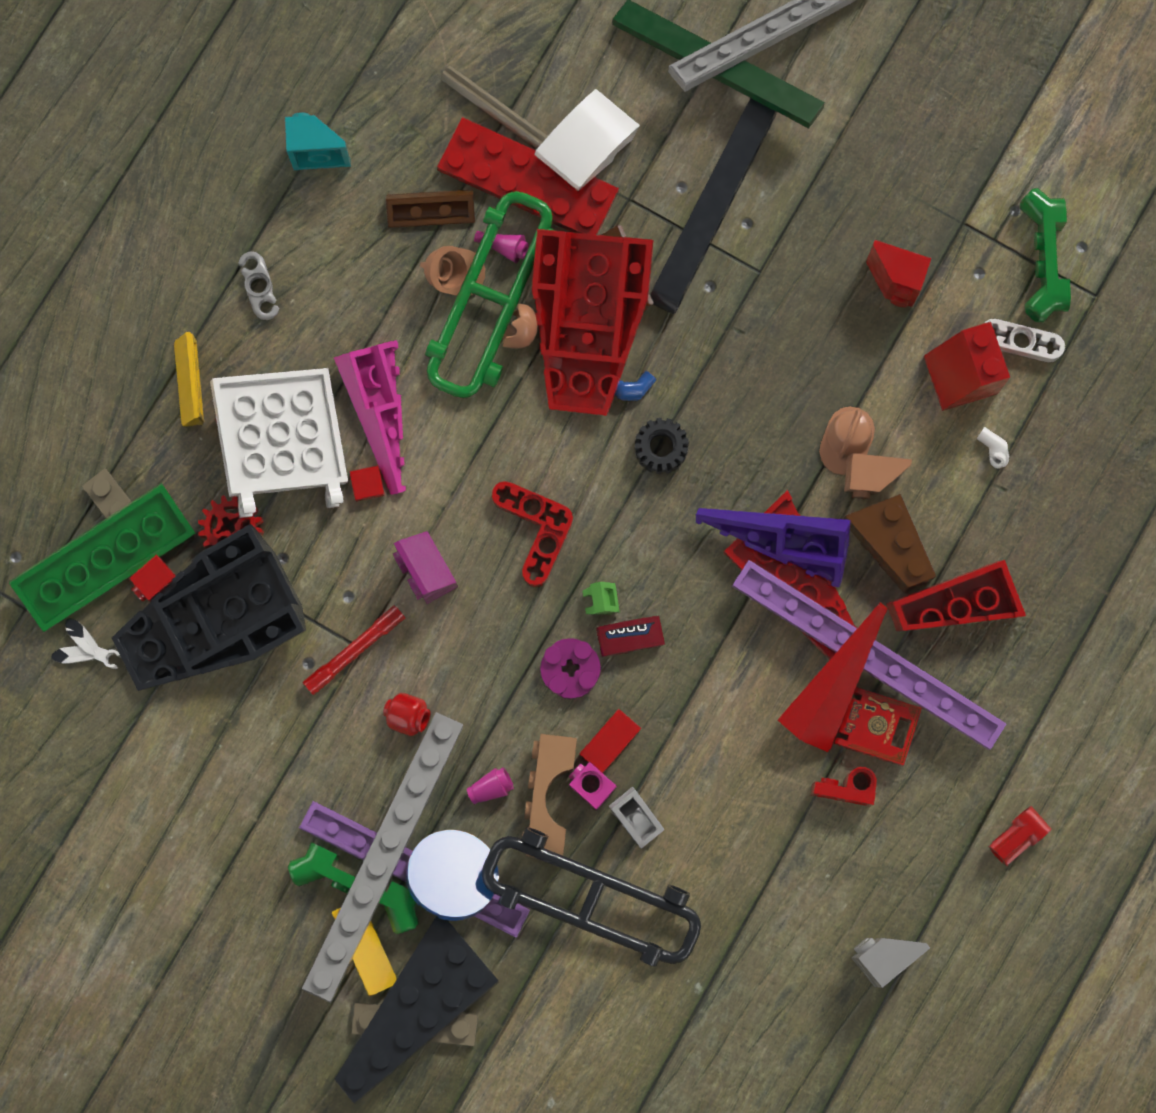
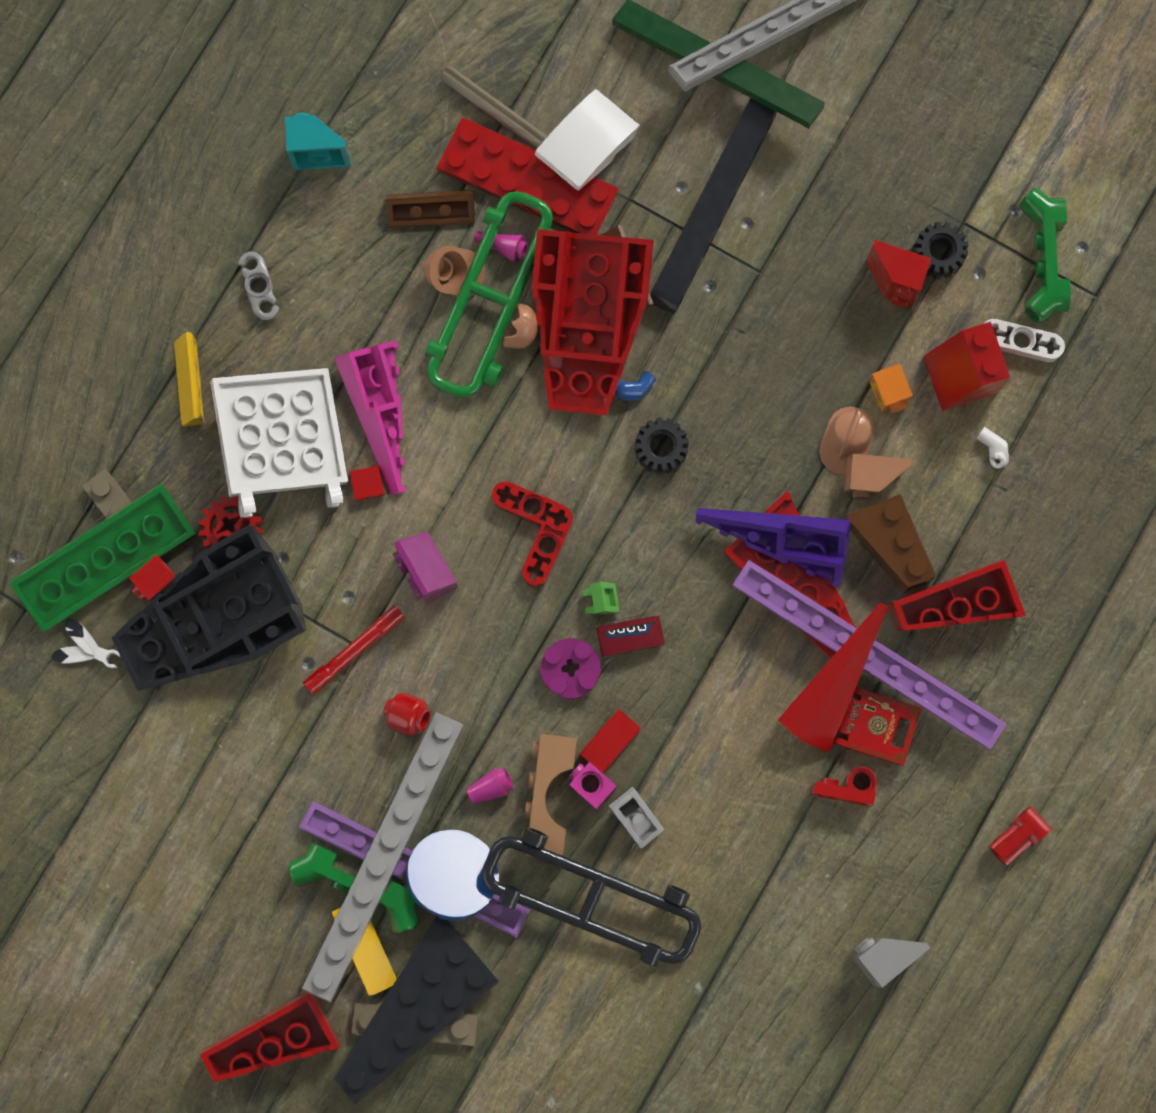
none -> red wedge [199,992,341,1082]
none -> orange brick [869,363,913,413]
none -> black tyre [913,222,969,279]

